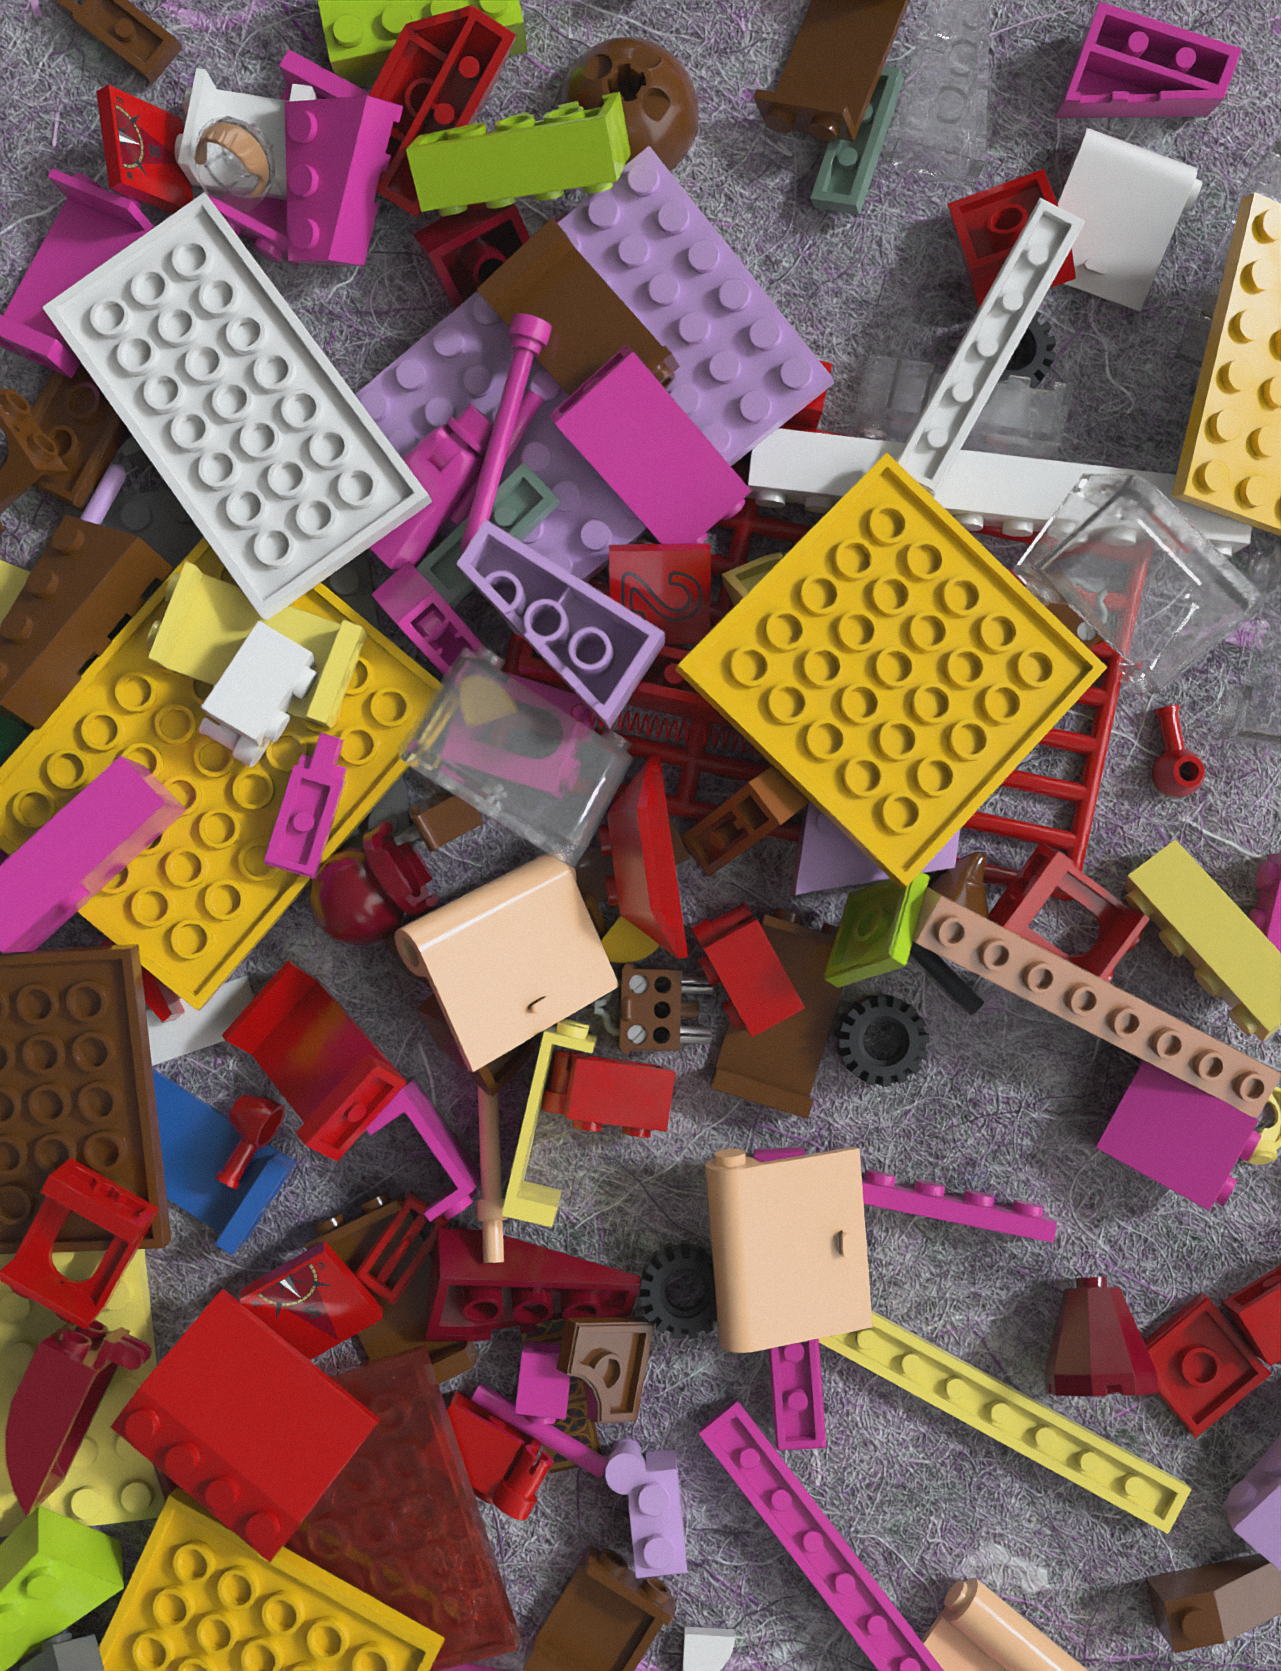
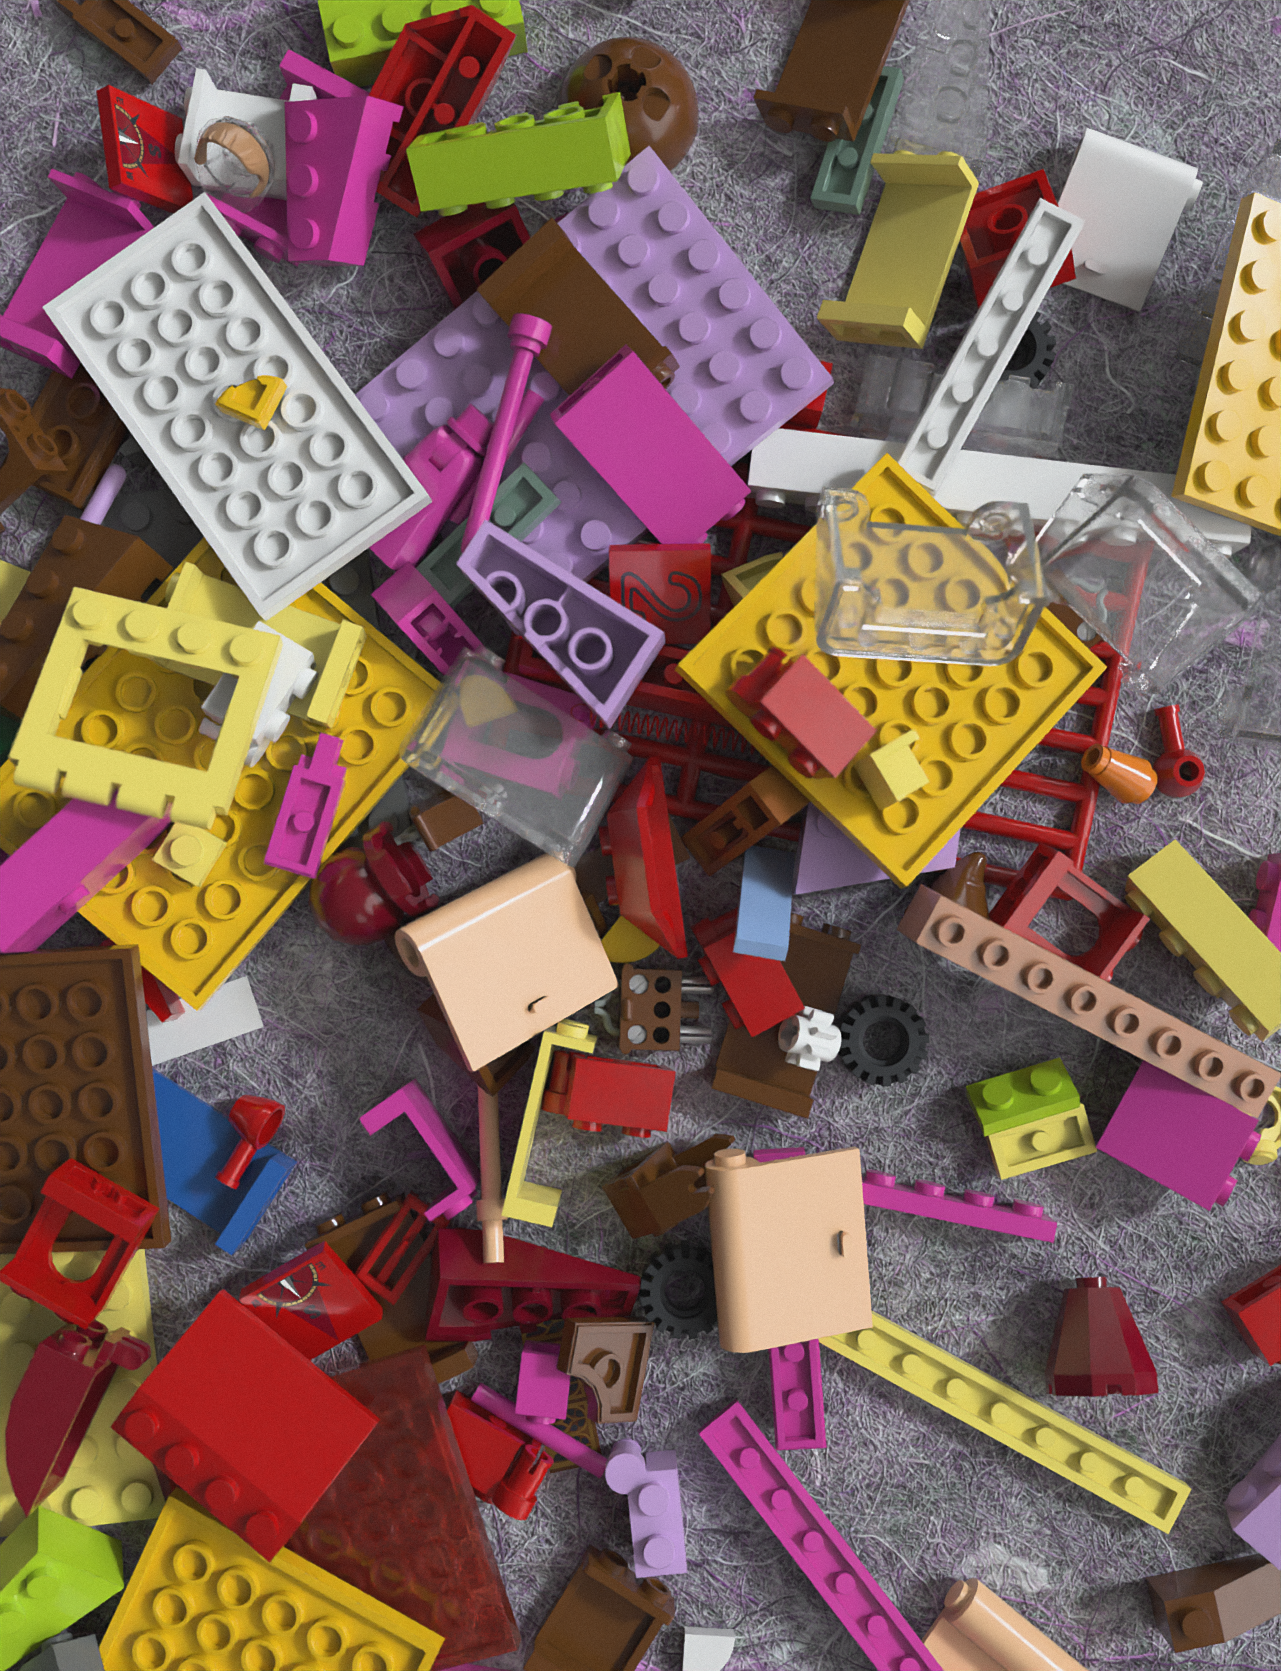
red panel [221,960,407,1161] -> none
lime tile [824,871,929,988] -> none
black bar [909,941,984,1015] -> none
dark pink wedge [1054,1,1242,118] -> none
red tile [1144,1292,1271,1439] -> none
none -> light yellow hinge [9,587,283,830]
none -> light yellow plate [152,822,227,887]
none -> yellow tile [215,375,287,431]
none -> reddish brown piece [602,1133,736,1239]
none -> hinge [725,647,877,779]
none -> light blue tile [733,845,795,961]
none -> white gear [778,1006,841,1071]
none -> clear windscreen [814,487,1049,666]
none -> light yellow panel [817,150,979,349]
none -> light yellow panel [853,729,930,811]
none -> lime plate [966,1057,1080,1137]
none -> light yellow plate [985,1102,1097,1180]
none -> orange cone [1081,744,1157,804]

